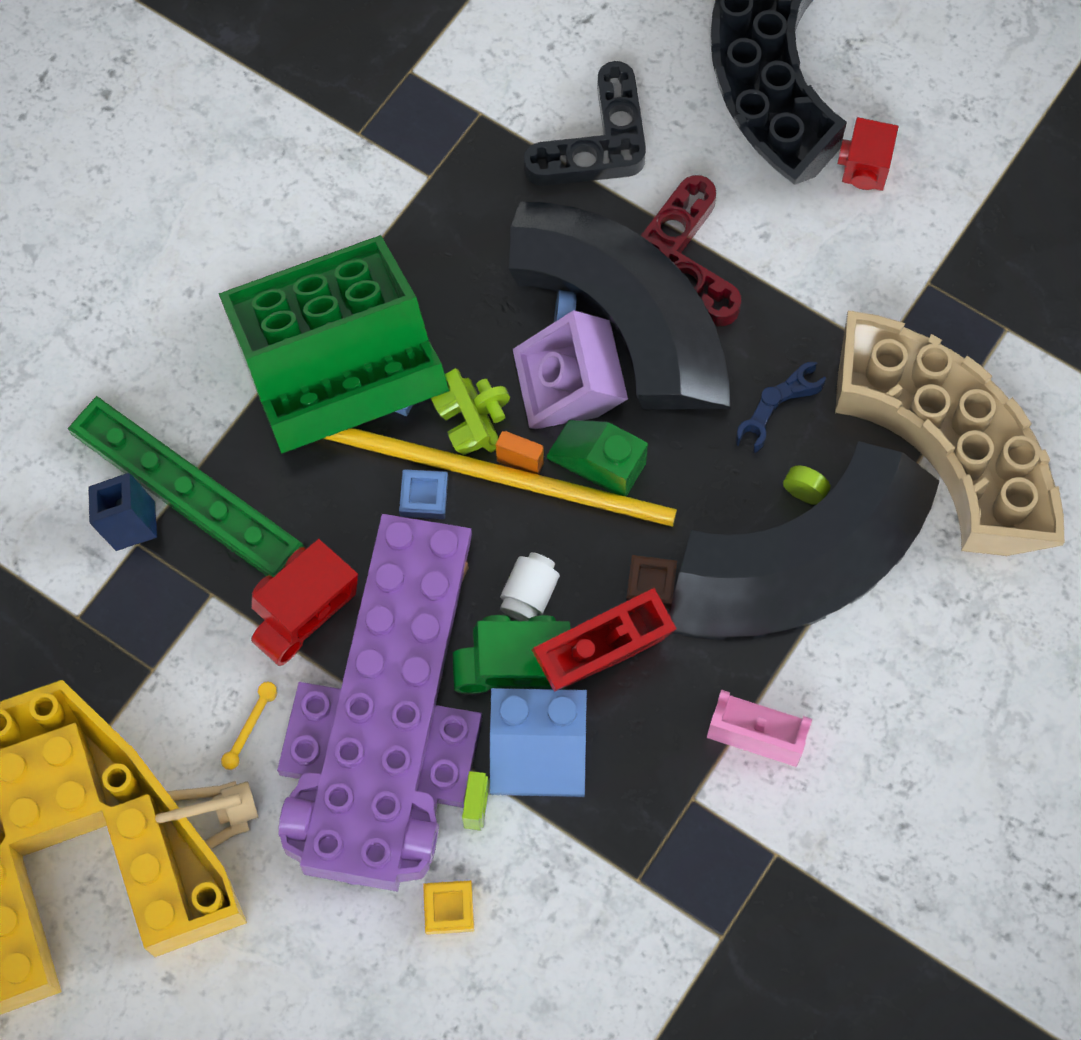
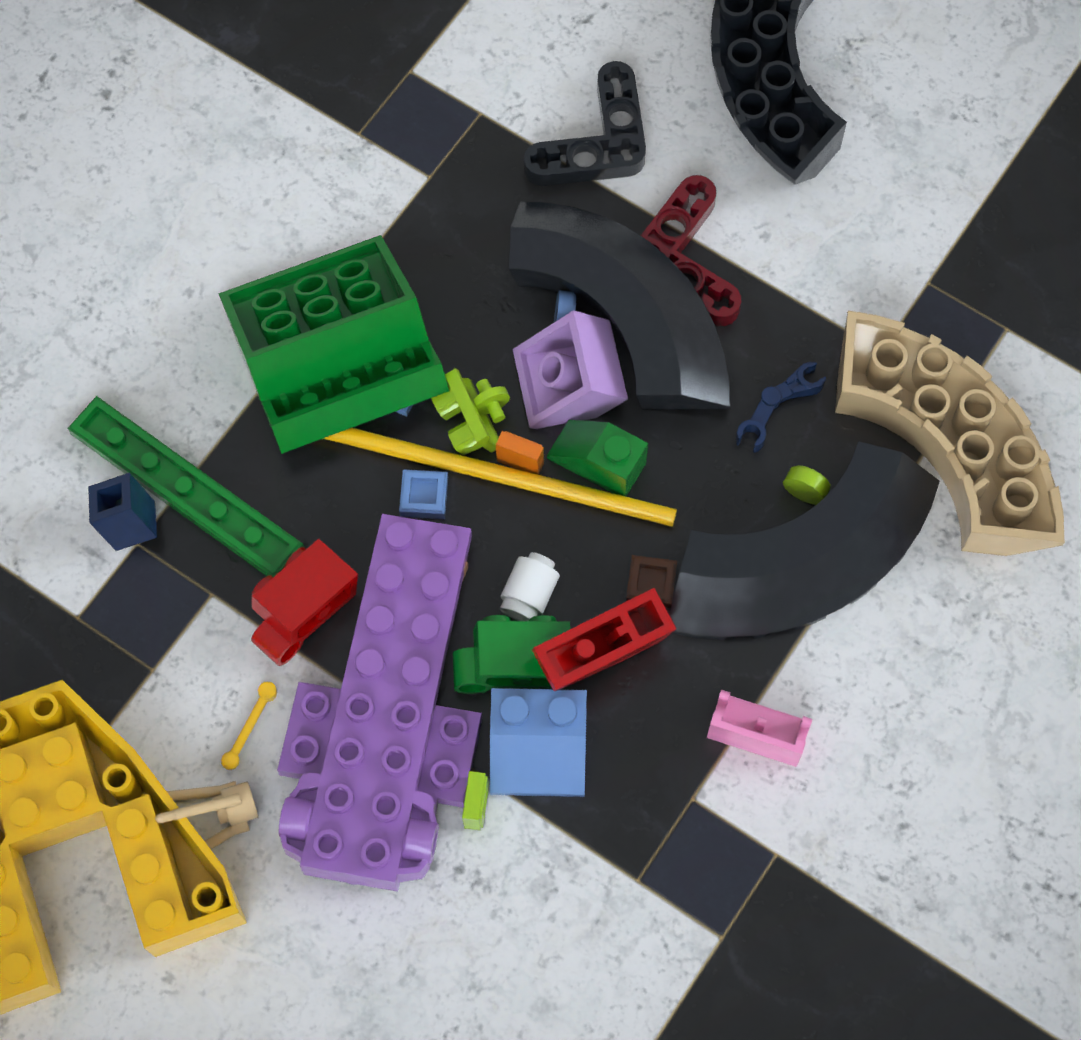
yellow tile [423,880,474,935] -> none
red brick [837,117,899,191] -> none

